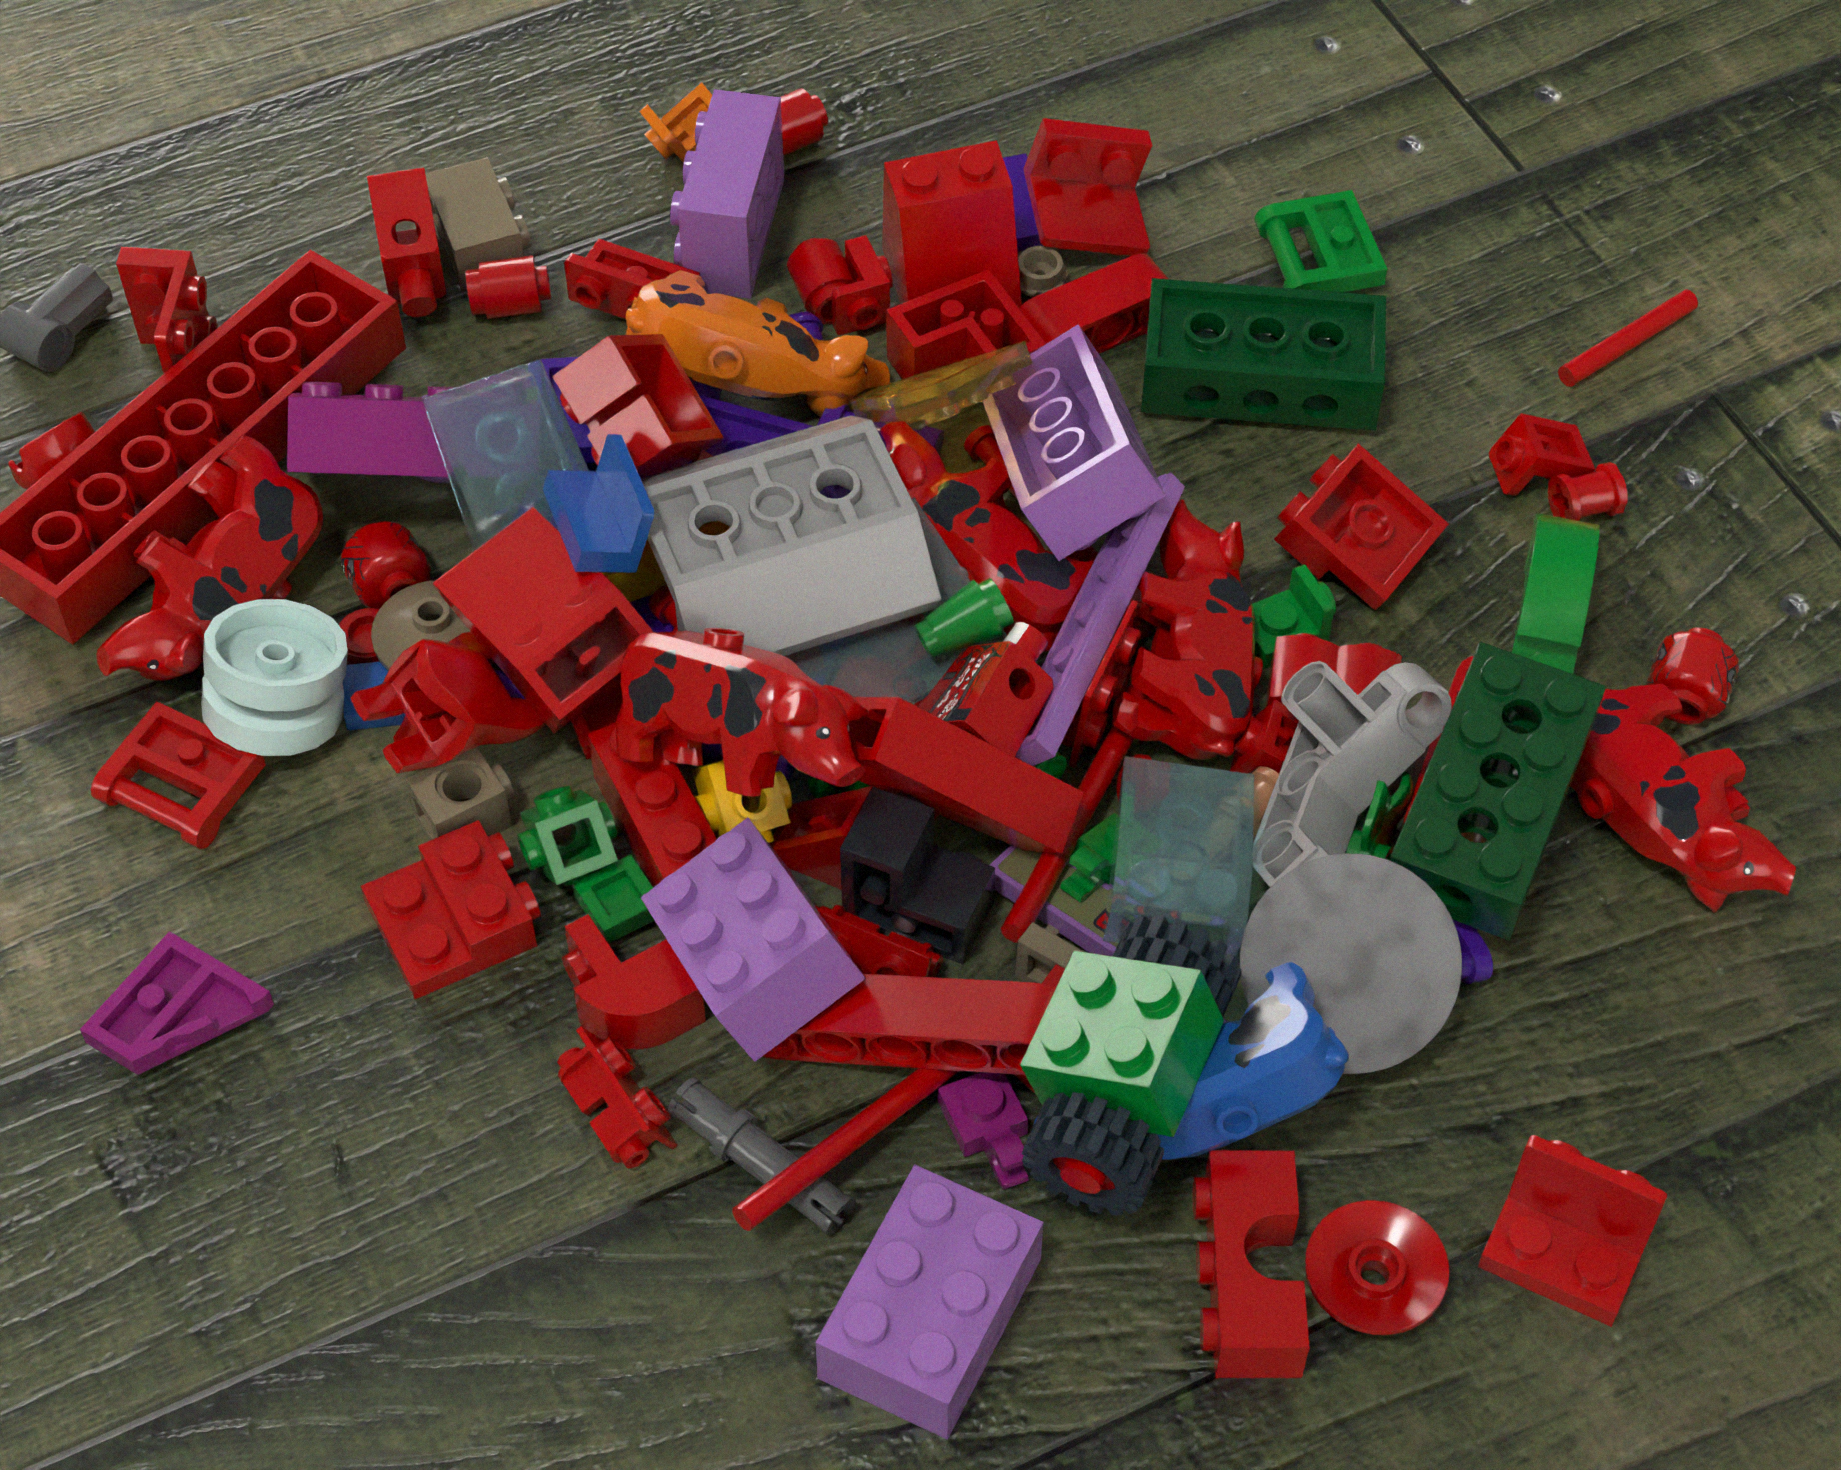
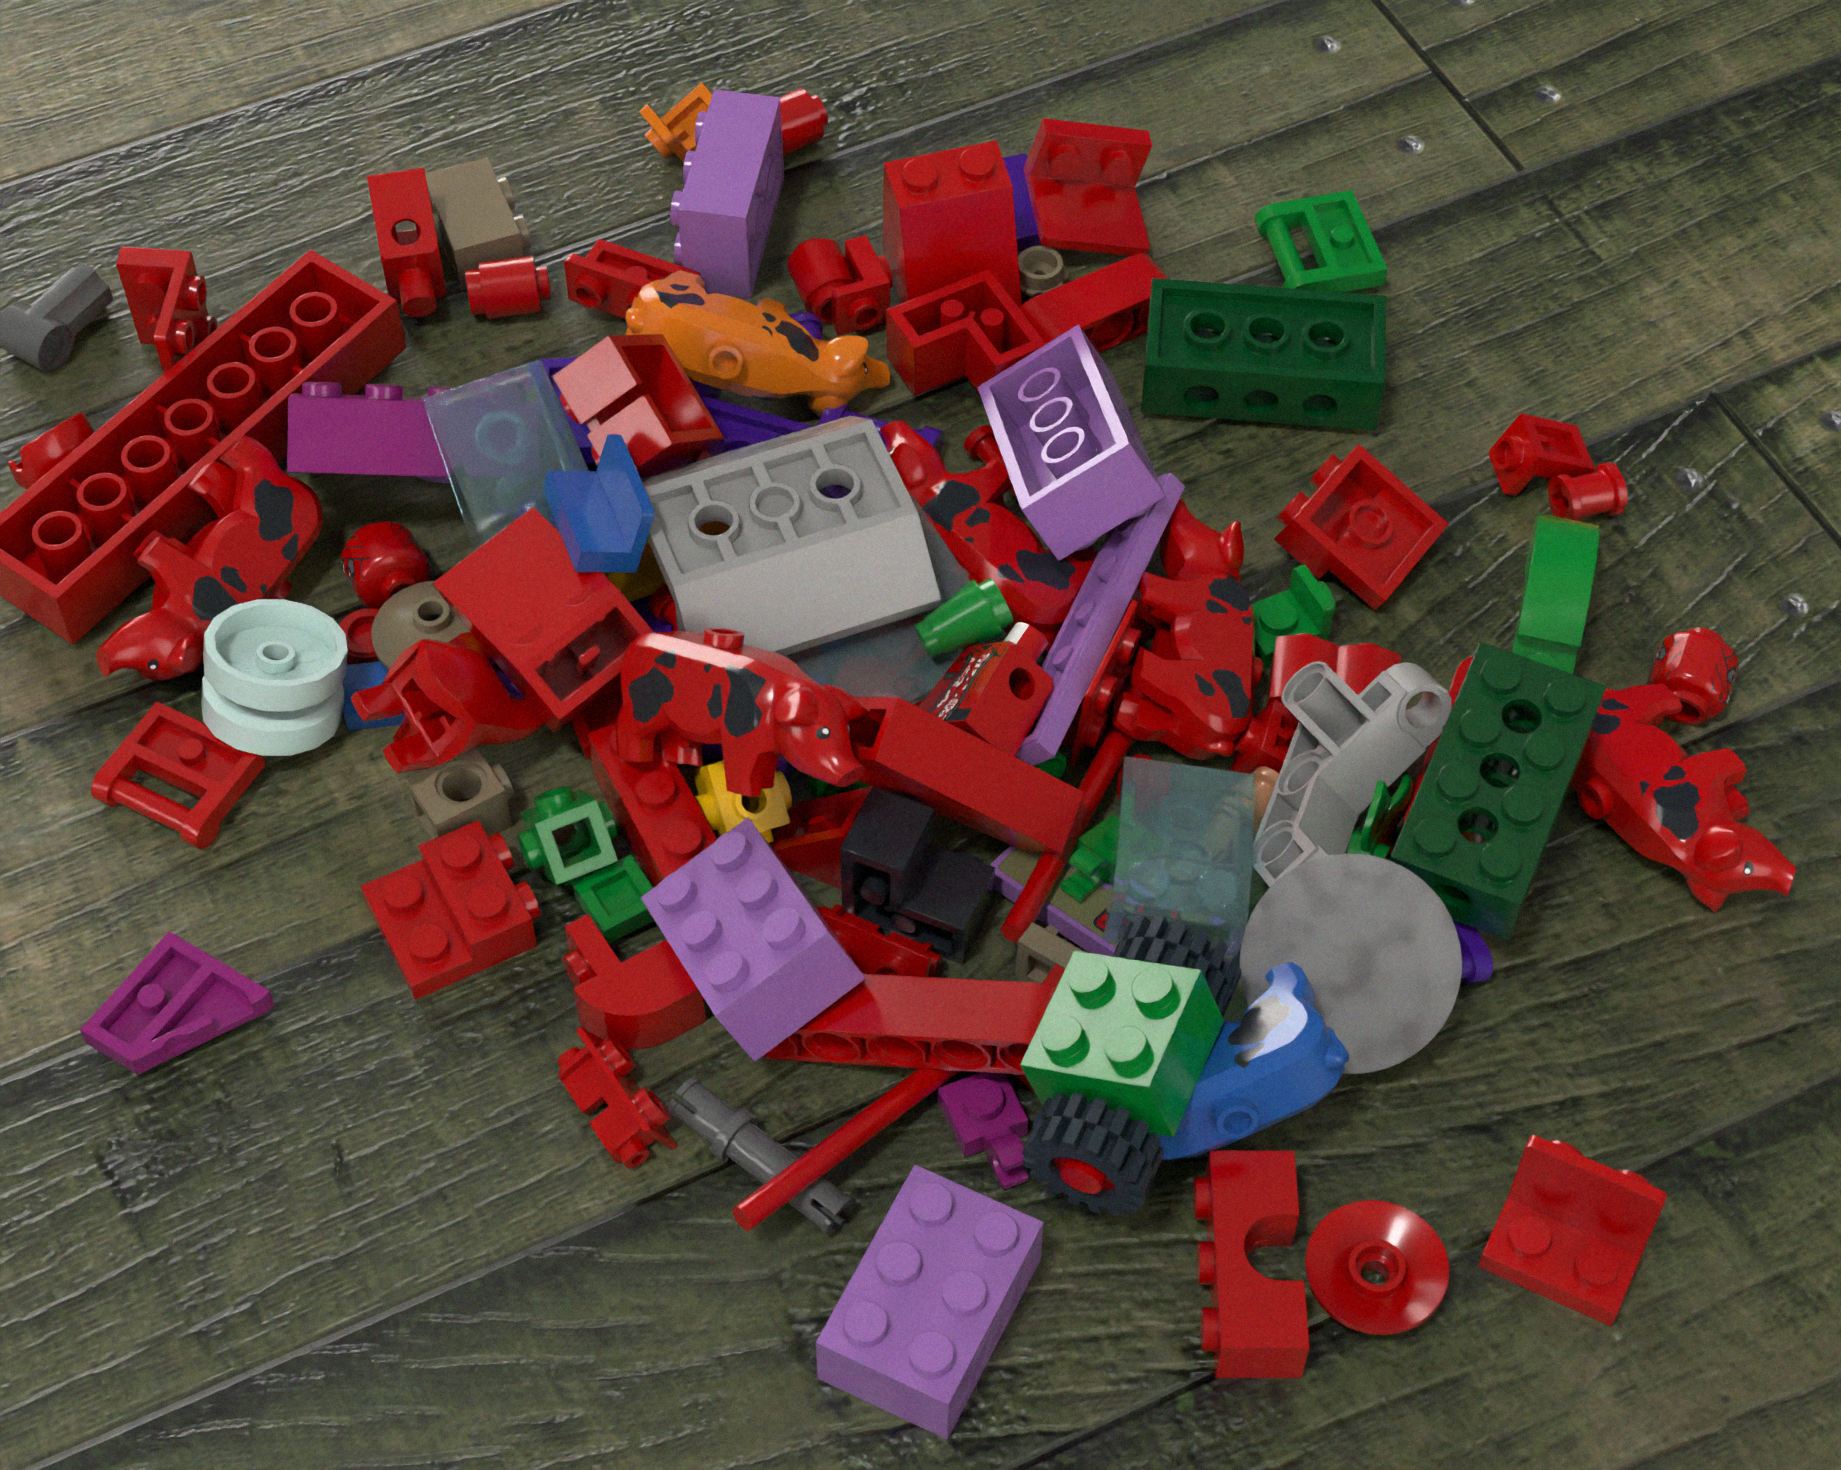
clear yellow plate [850,341,1033,424] -> none
red bar [1558,289,1698,387] -> none

